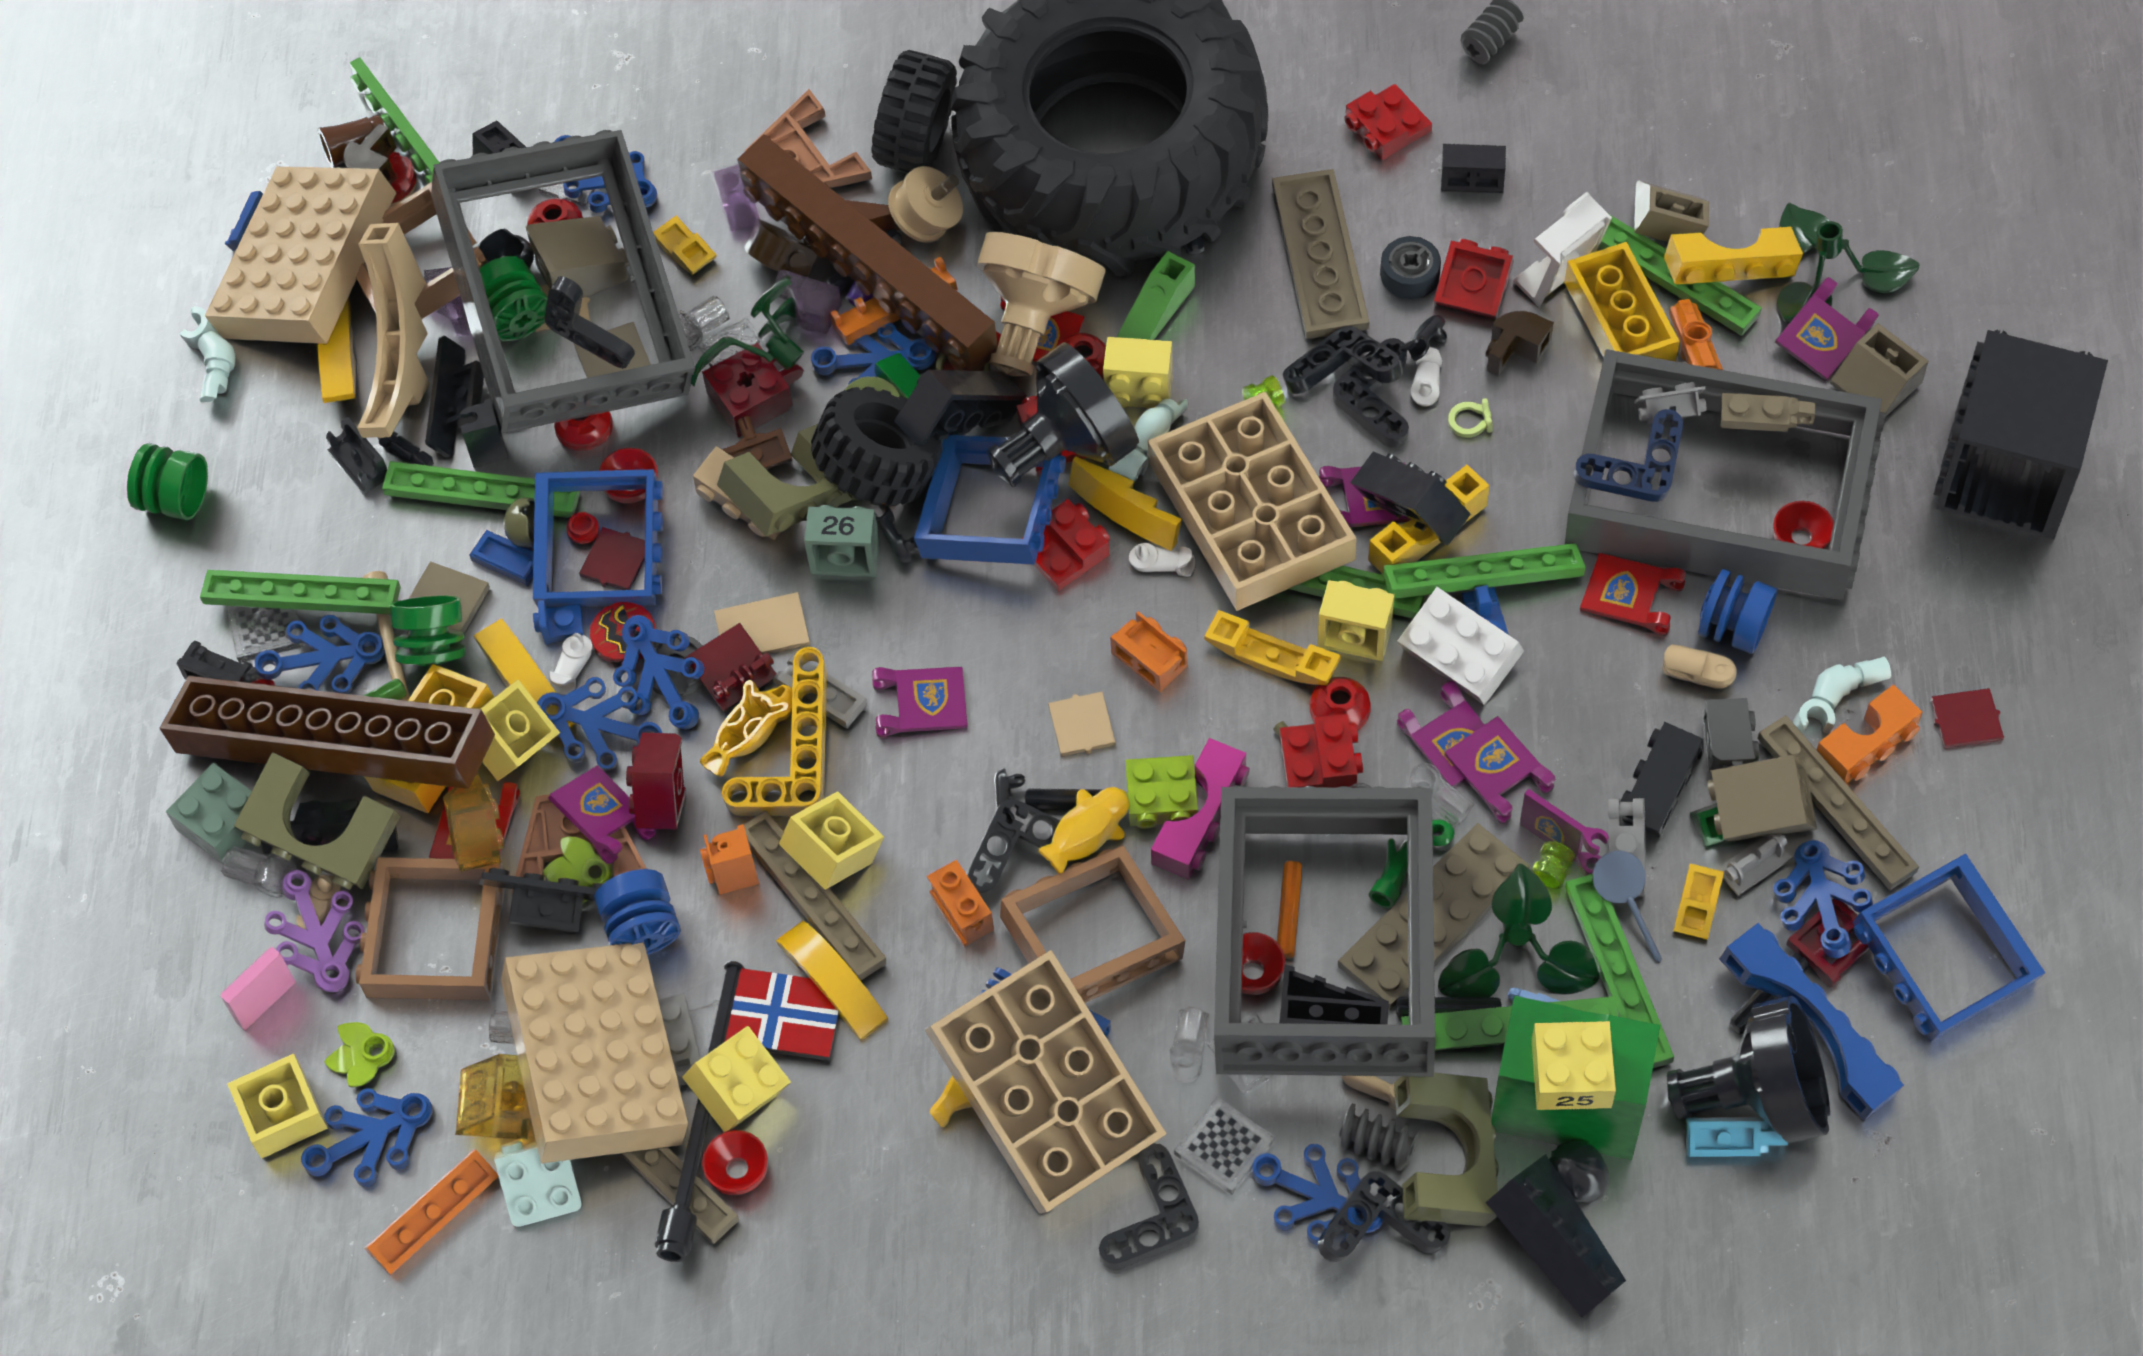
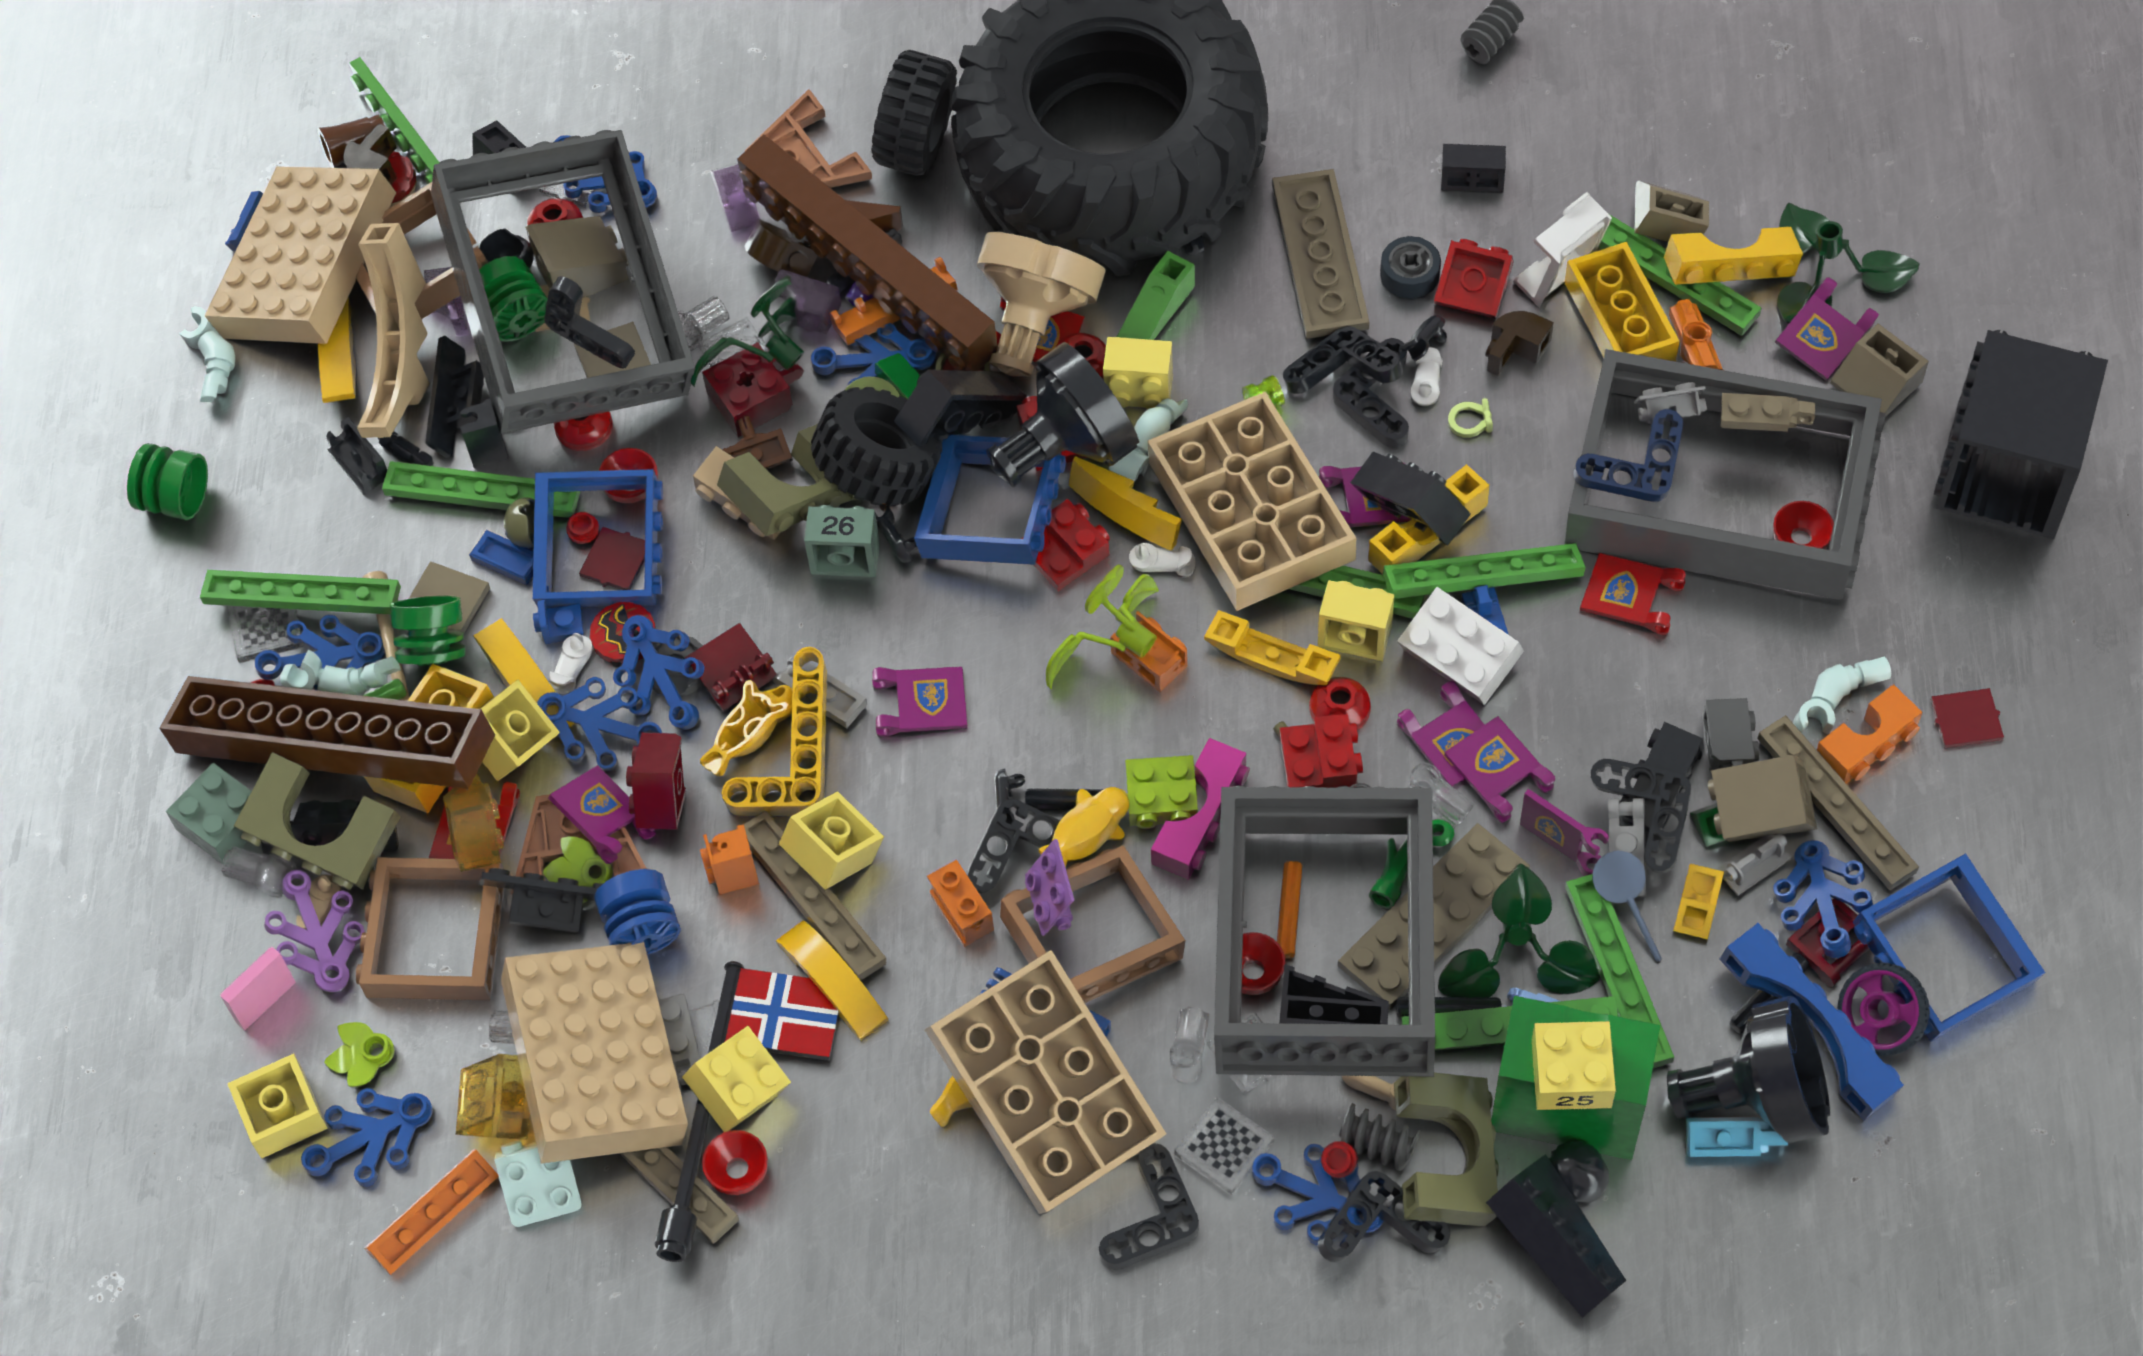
black hinge [176,641,258,683] -> none
yellow slope [653,215,717,275] -> none
tan piece [714,592,810,654] -> none
tan wheel [888,166,963,243] -> none
tan piece [1048,692,1116,757] -> none
red plate [1344,84,1432,160] -> none
clear neon green wheel [1531,841,1575,889] -> none
tan arm [1662,644,1736,689] -> none
blue wheel [1698,568,1778,655] -> none
none -> light aqua piece [280,650,401,696]
none -> medium lavender hinge [1025,839,1074,936]
none -> lime plant [1046,564,1159,690]
none -> red plate [1321,1141,1358,1178]
none -> black beam [1591,759,1691,873]
none -> magenta wheel [1837,963,1930,1056]

